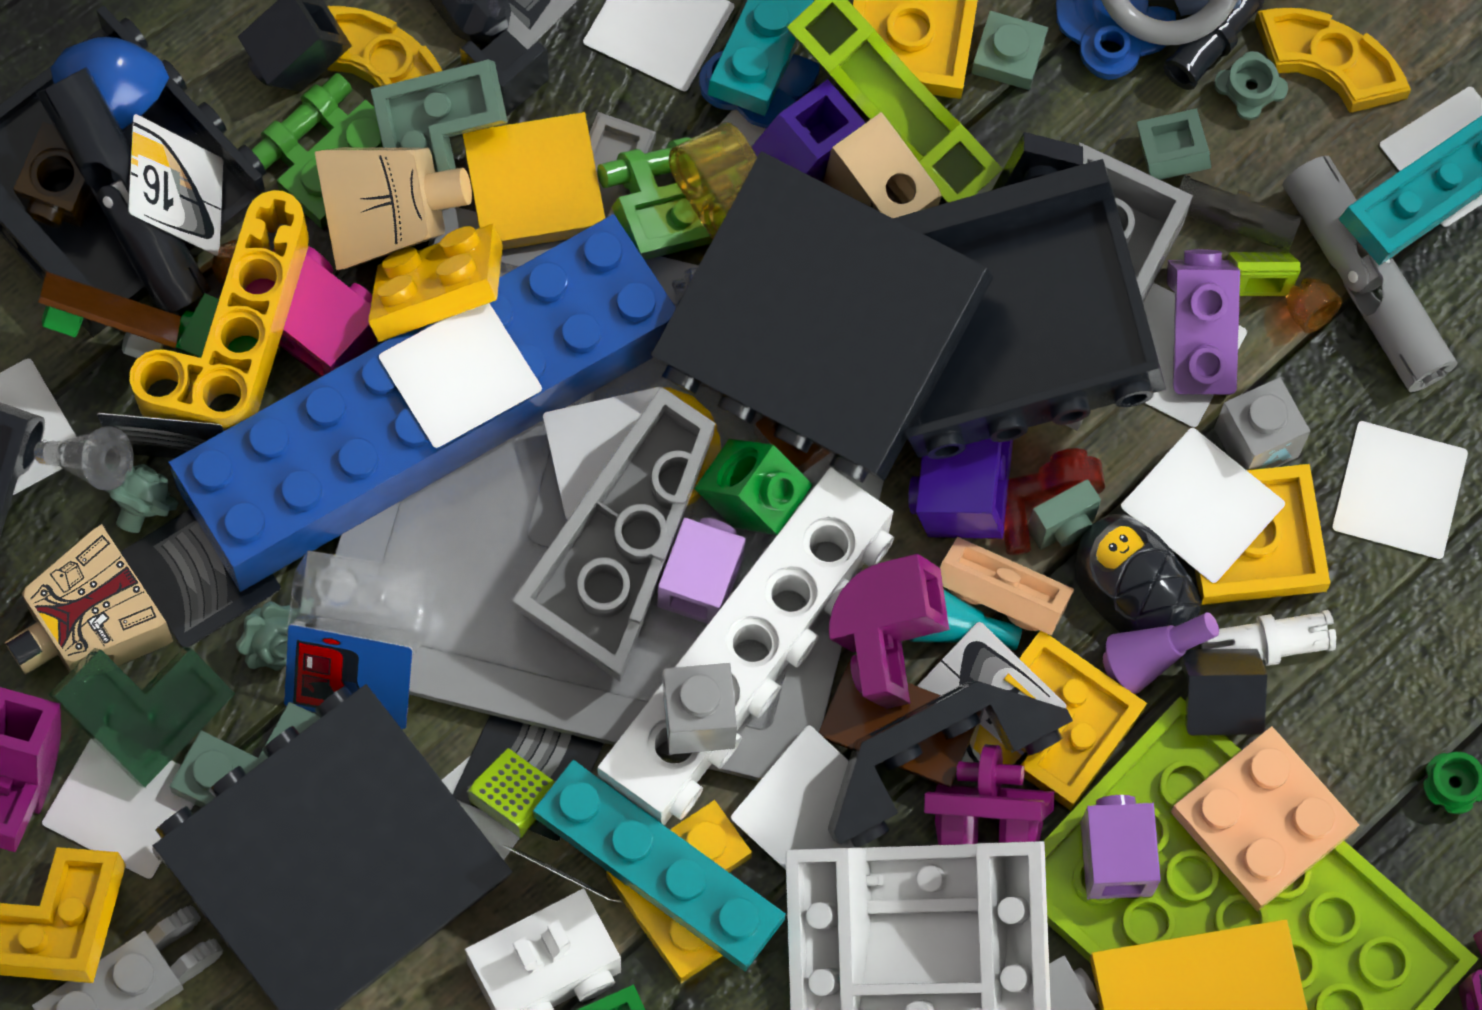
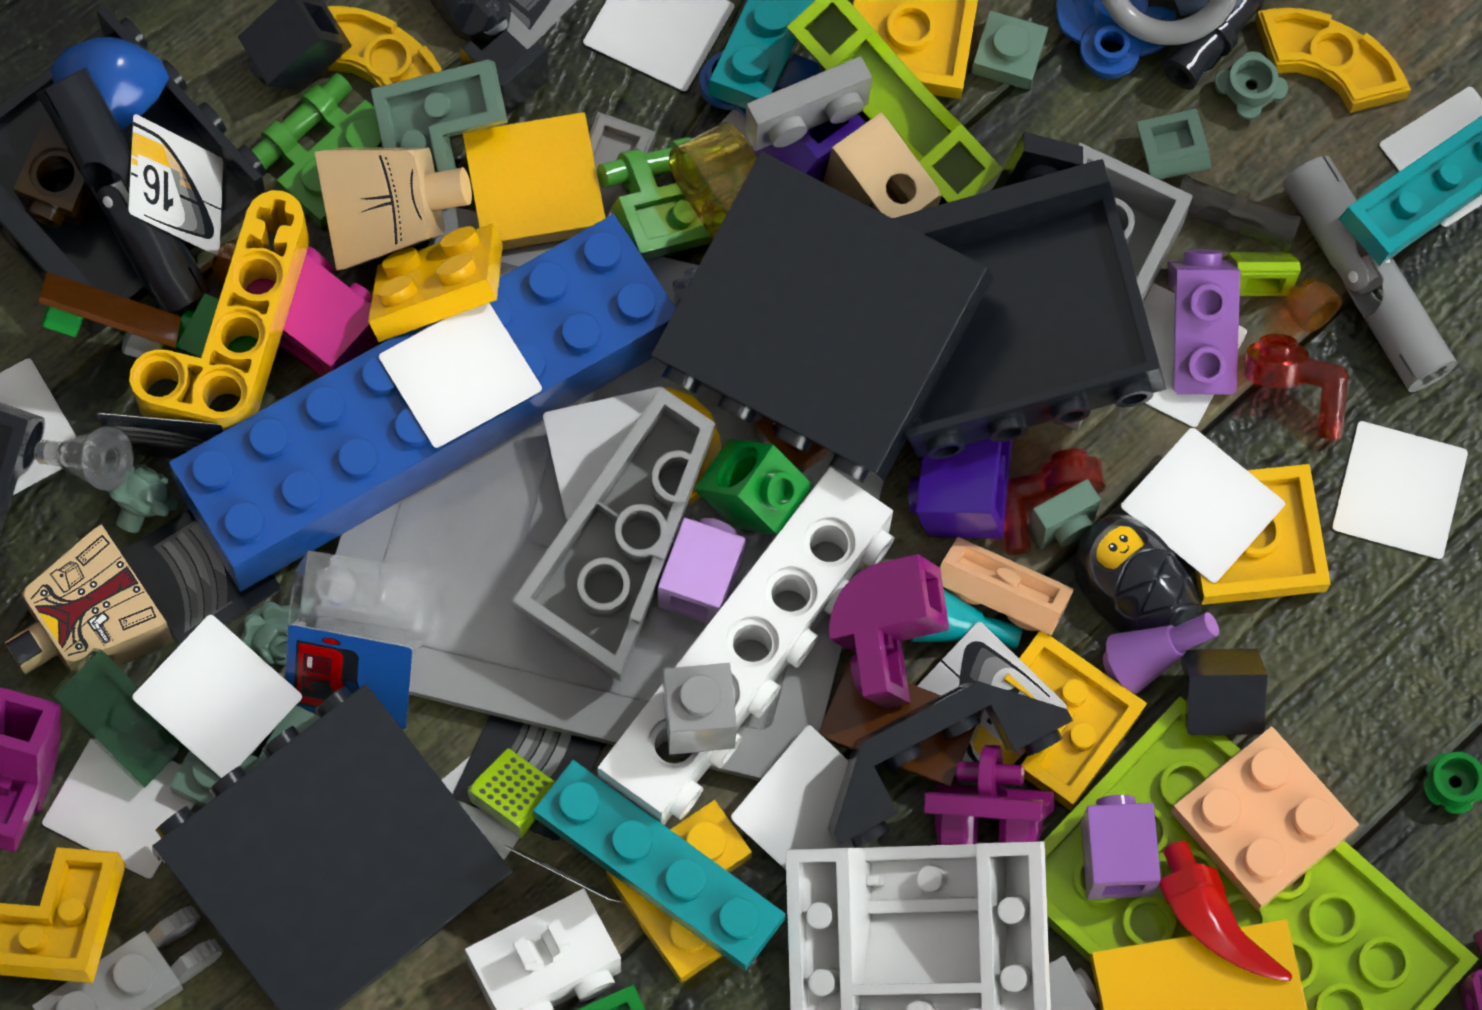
white pin [1201,610,1336,666] -> none
light grey brick [1214,377,1310,470] -> none
none -> white sticker [133,615,302,778]
none -> light grey plate [745,56,872,151]
none -> red bar [1159,841,1293,982]
none -> clear red plate [1244,334,1348,440]

